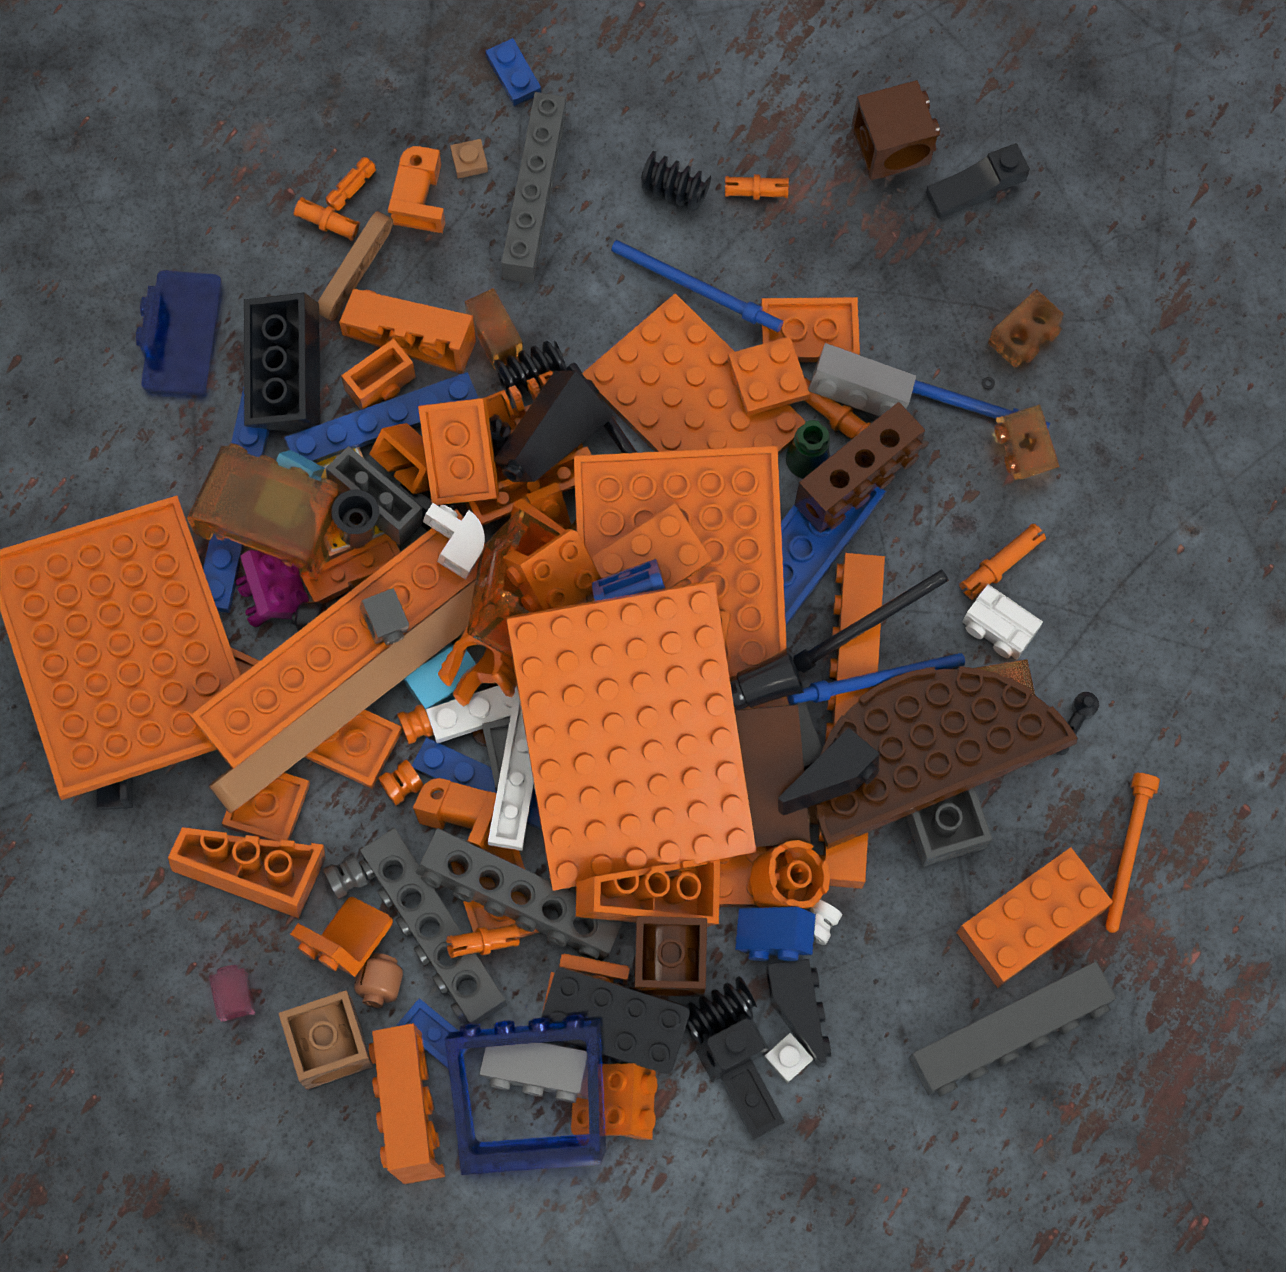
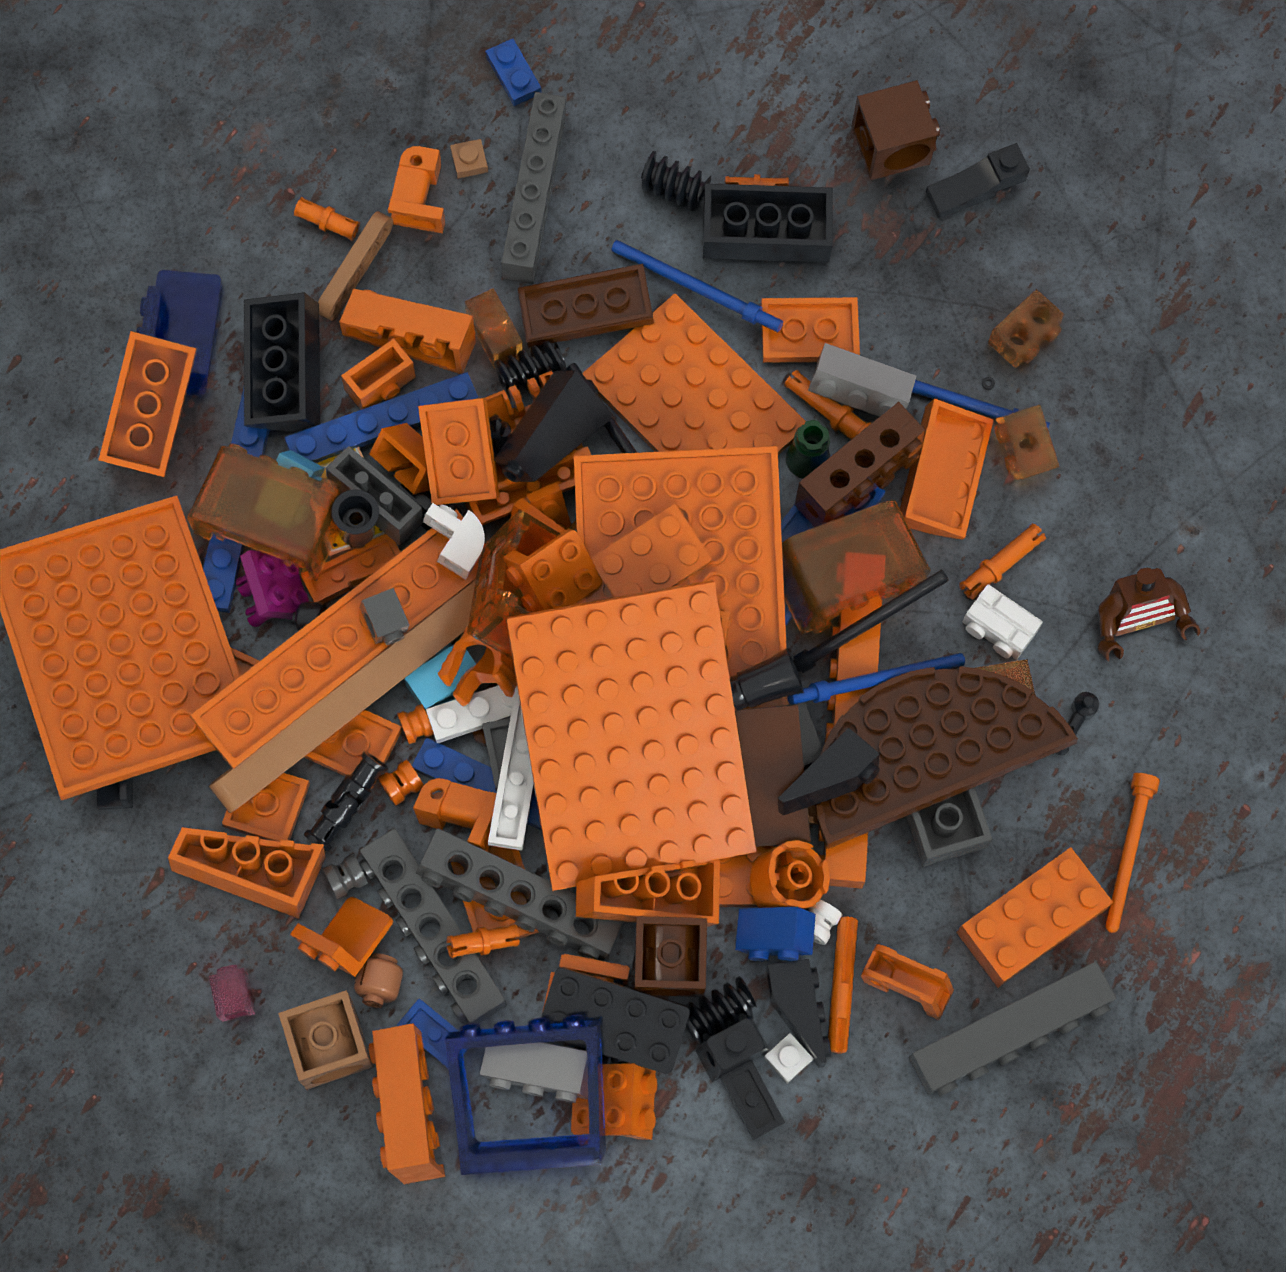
orange axle [326,157,376,211] -> none
blue plate [592,559,665,601] -> none
orange plate [728,336,810,416] -> none
none -> orange brick [99,331,198,477]
none -> black piece [304,751,389,851]
none -> reddish brown tile [518,264,654,348]
none -> black brick [702,184,833,262]
none -> clear orange windscreen [782,500,931,635]
none -> orange axle [828,916,858,1054]
none -> orange piece [861,944,954,1020]
none -> orange slope [896,398,994,540]
none -> reddish brown torso [1098,568,1201,661]

